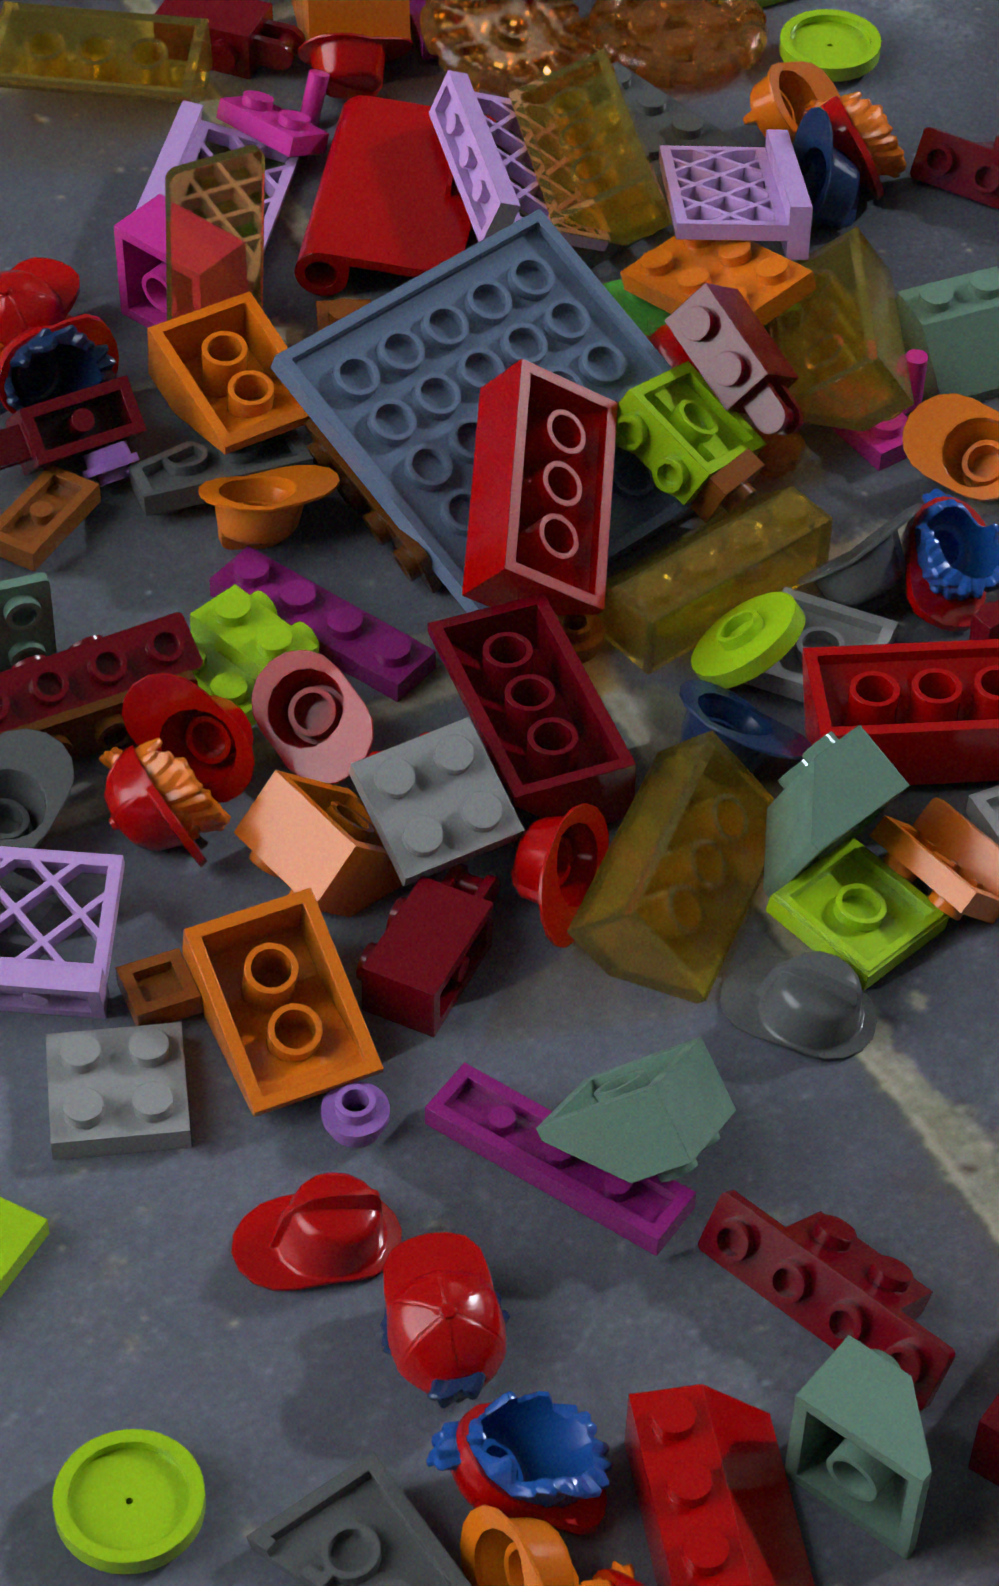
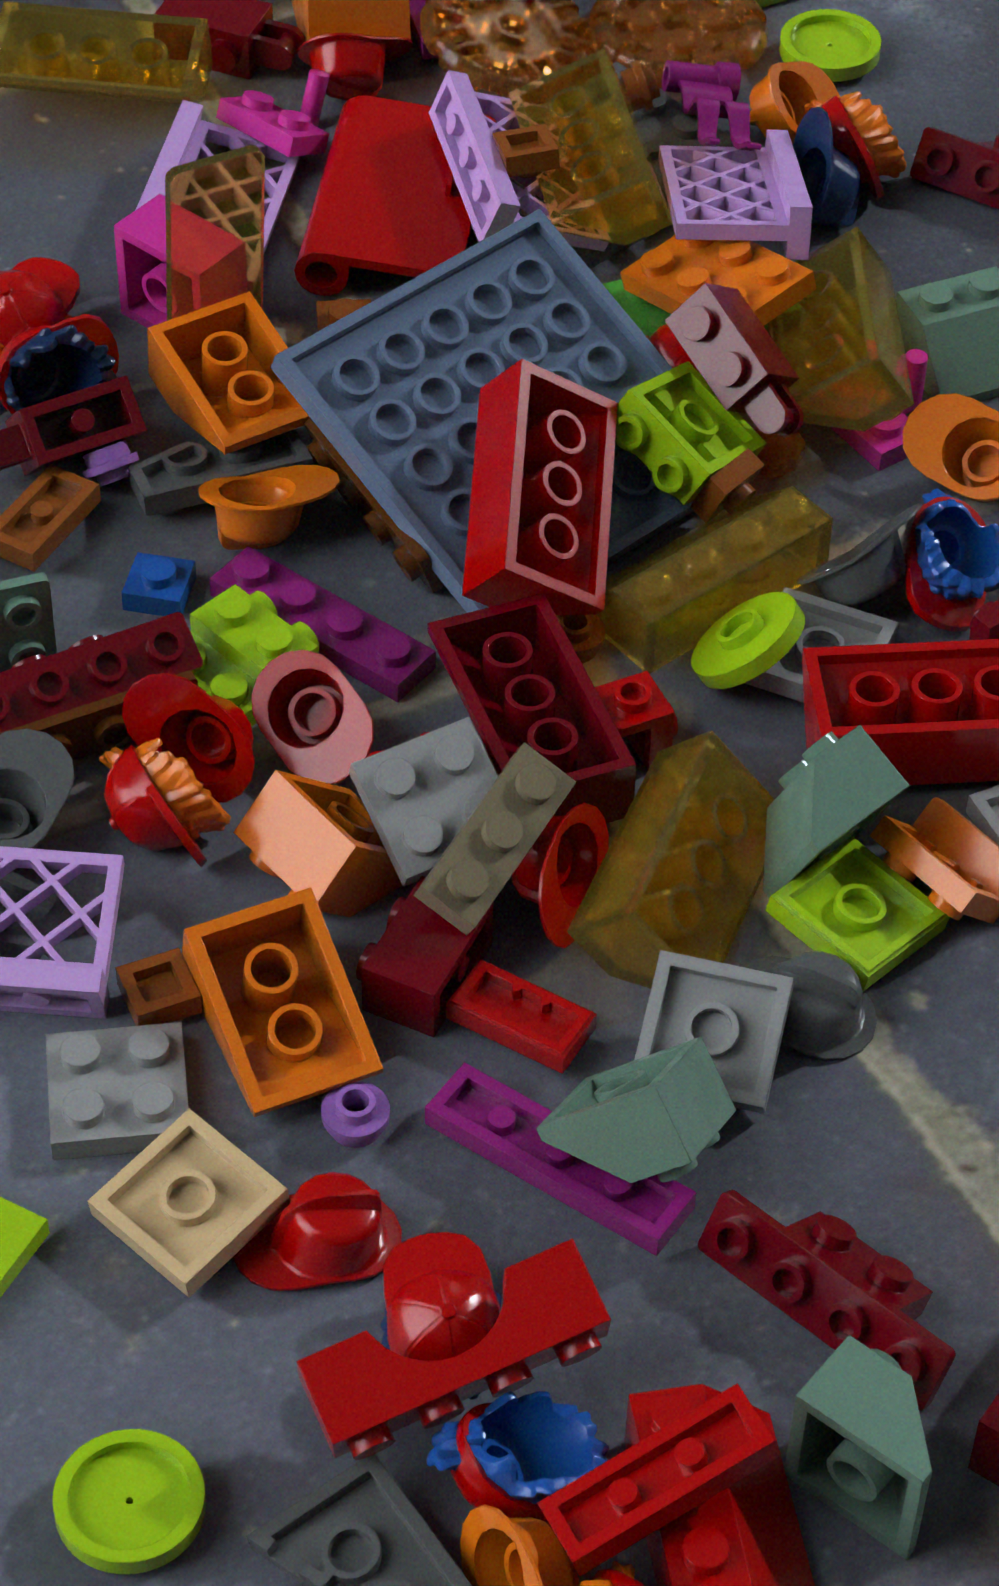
dark blue piece [679,680,812,780] -> none
none -> tan plate [87,1108,290,1298]
none -> blue plate [121,552,196,616]
none -> red arch [296,1238,611,1460]
none -> dark tan plate [413,742,576,936]
none -> red plate [446,959,597,1074]
none -> dark orange plate [492,124,560,178]
none -> red plate [538,1383,781,1576]
none -> red bracket [595,671,678,771]
none -> dark orange plate [619,60,661,113]
none -> light grey plate [634,950,794,1114]
none -> magenta flag [662,60,761,151]

